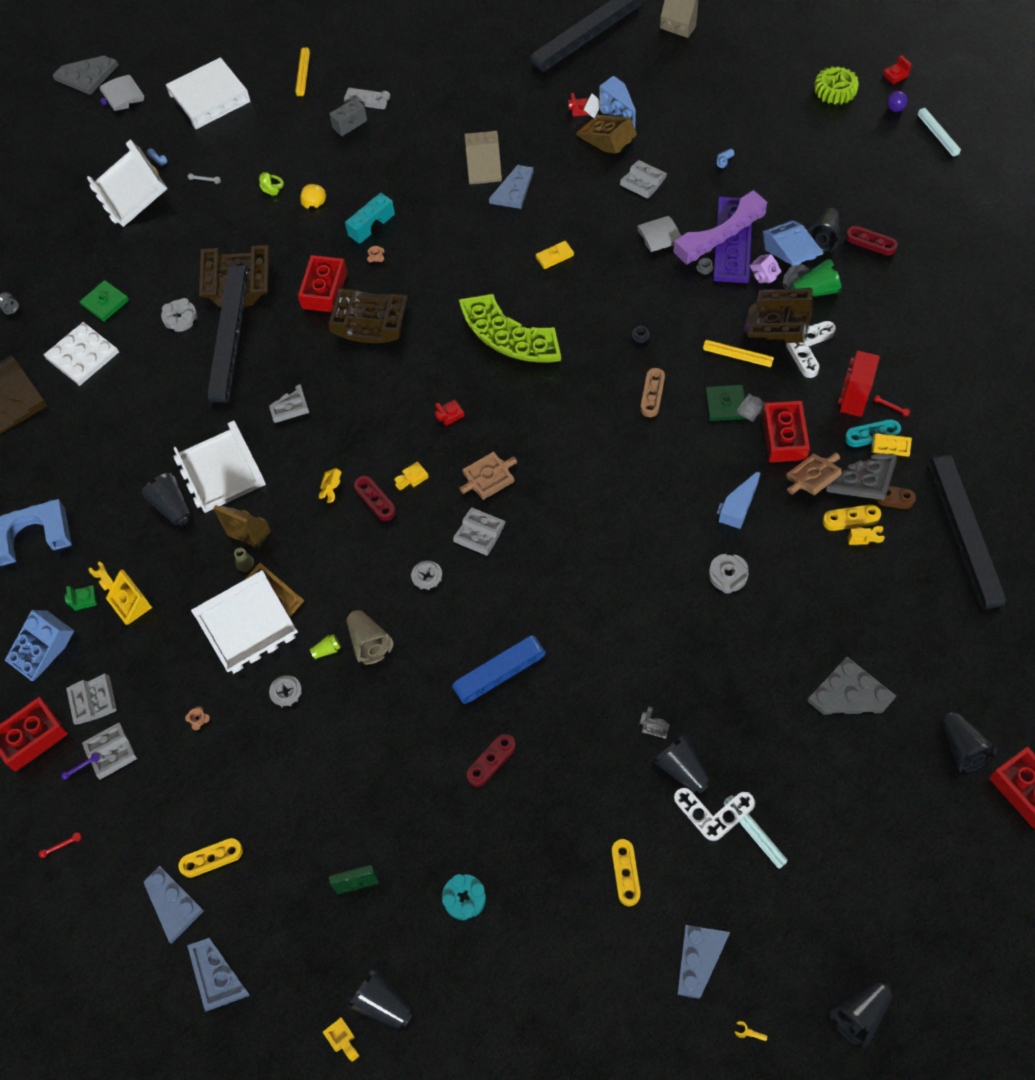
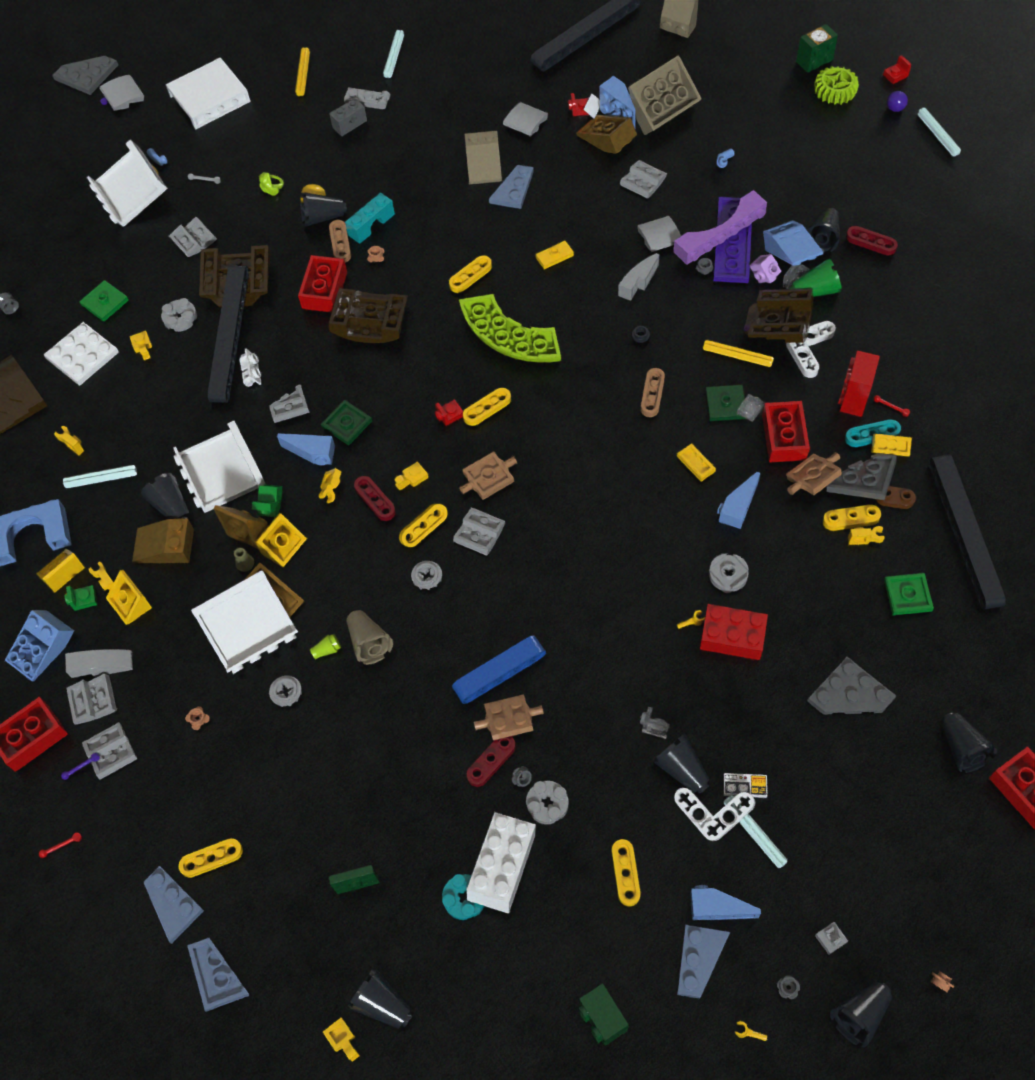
none -> yellow slope [36,549,85,593]
none -> yellow plate [54,426,84,455]
none -> light aqua axle [63,465,137,488]
none -> light grey slope [65,650,133,678]
none -> yellow plate [129,331,152,360]
none -> pearl gold slope [132,519,194,563]
none -> light grey slope [169,217,217,257]
none -> white hinge [239,349,261,387]
none -> green brick [252,484,283,517]
none -> yellow slope [255,513,307,567]
none -> medium blue slope [277,433,335,465]
none -> black cone [300,192,347,226]
none -> dark green plate [321,400,372,446]
none -> medium nougat plate [329,220,351,262]
none -> light aqua axle [383,30,404,78]
none -> yellow plate [399,503,447,547]
none -> yellow plate [449,256,492,293]
none -> yellow plate [463,388,511,426]
none -> white brick [467,812,536,913]
none -> medium nougat plate [474,694,544,740]
none -> light grey slope [503,102,548,136]
none -> dark grey plate [512,766,531,787]
none -> light grey plate [526,781,568,824]
none -> dark green brick [578,983,628,1046]
none -> light grey slope [618,253,659,300]
none -> dark tan slope [628,55,702,135]
none -> yellow plate [677,443,716,482]
none -> yellow hand [677,610,705,629]
none -> medium blue slope [690,885,761,920]
none -> red brick [700,604,768,660]
none -> tile [724,773,767,798]
none -> dark grey plate [777,976,800,999]
none -> dark green brick [796,24,838,73]
none -> light grey tile [815,922,848,955]
none -> green plate [884,573,934,615]
none -> nougat plate [931,971,954,992]

